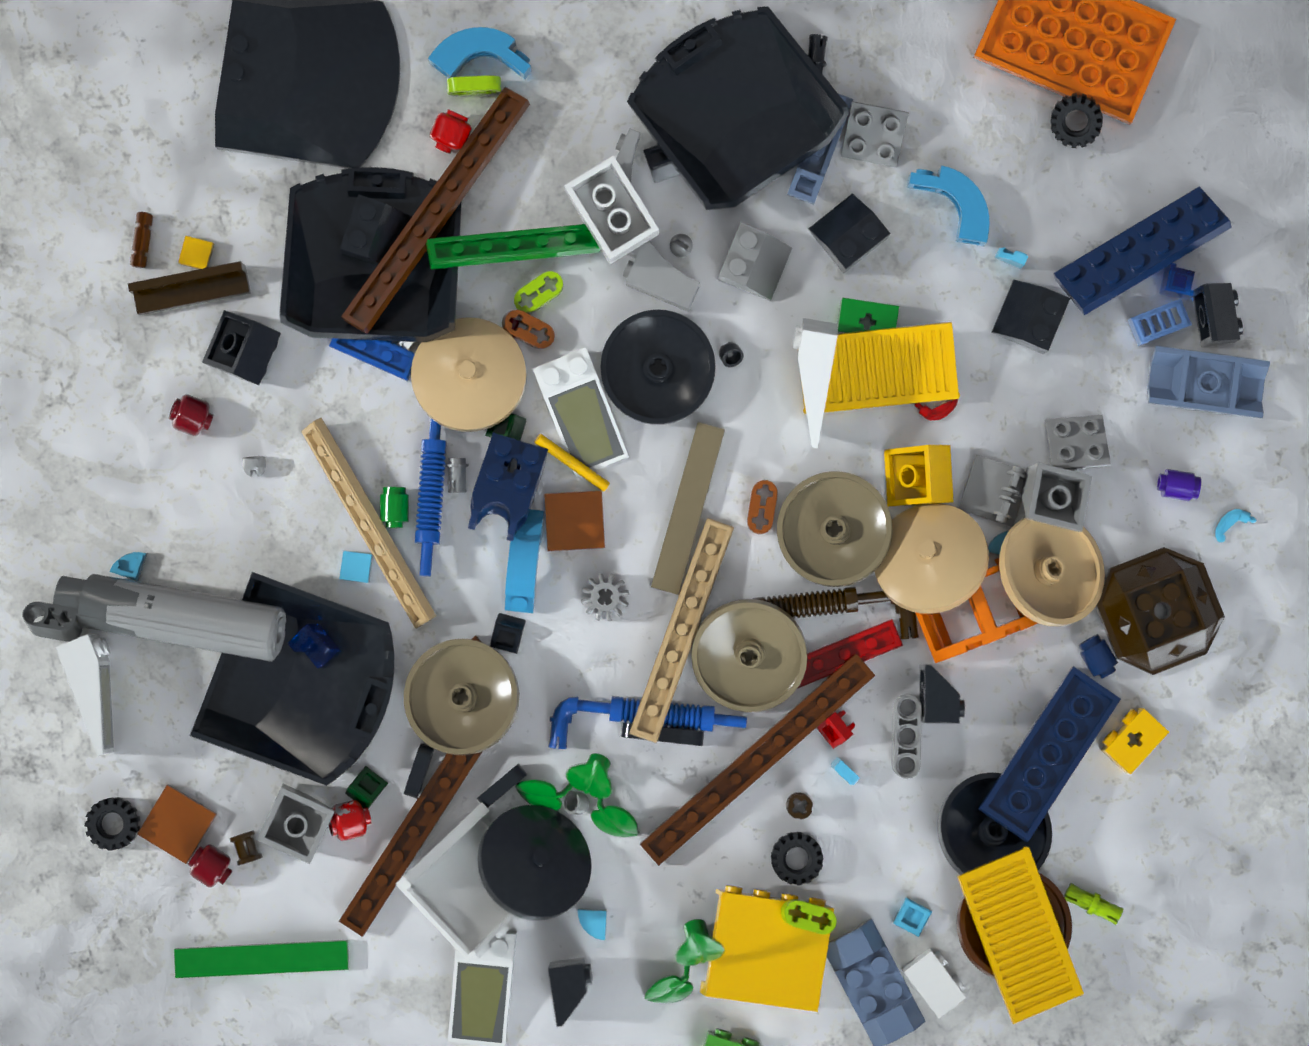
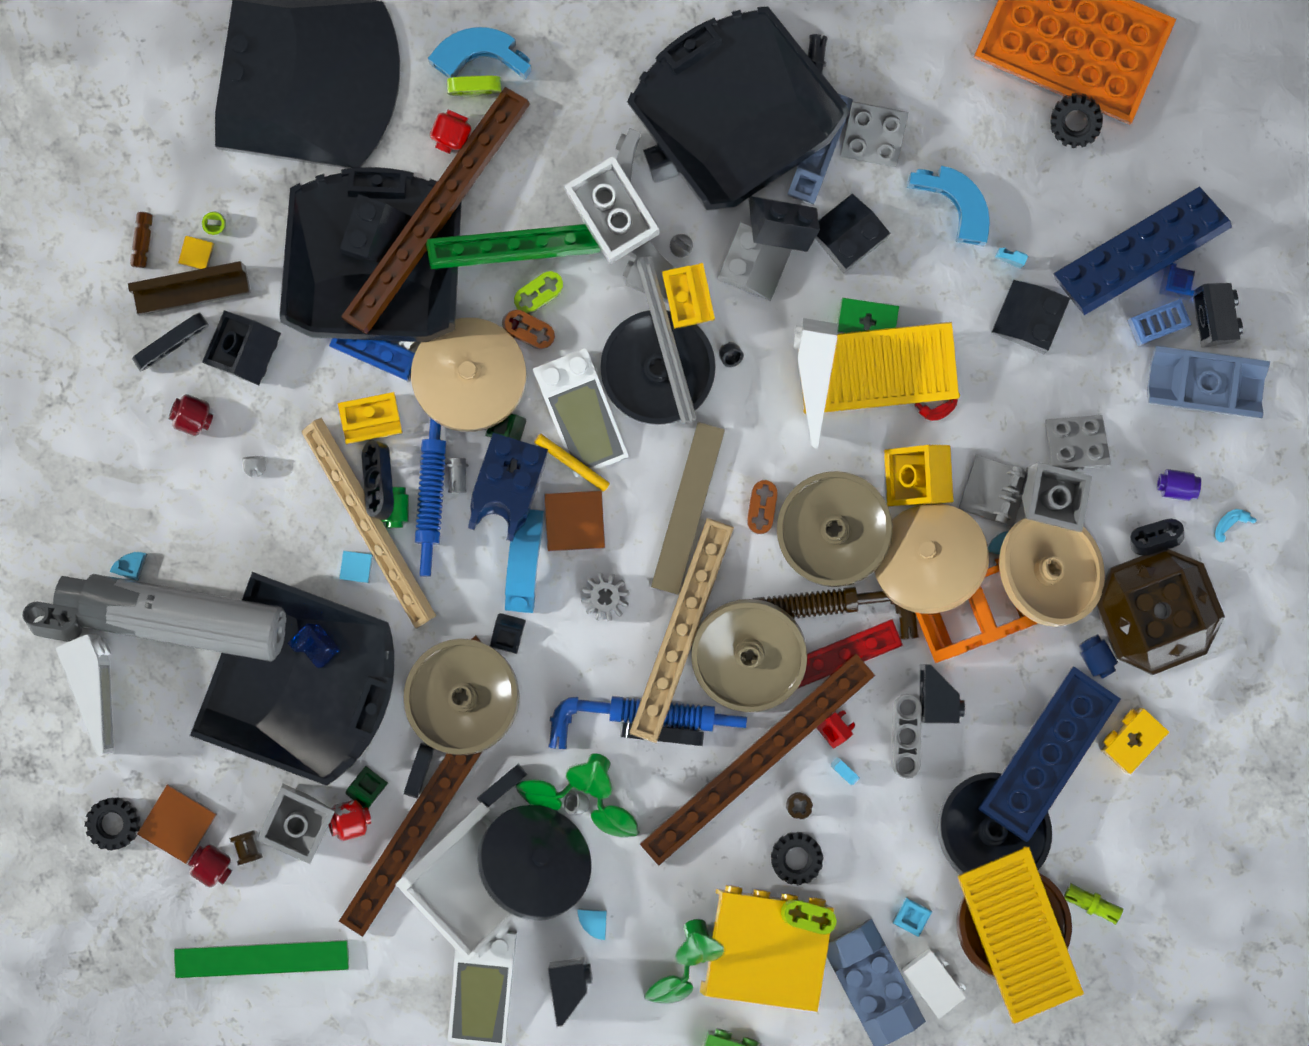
none -> black beam [132,313,209,371]
none -> lime hinge [202,211,226,235]
none -> yellow plate [338,392,403,444]
none -> black beam [362,440,394,520]
none -> light grey axle [637,256,696,423]
none -> yellow plate [662,263,715,329]
none -> black slope [748,196,820,252]
none -> black beam [1130,518,1184,556]

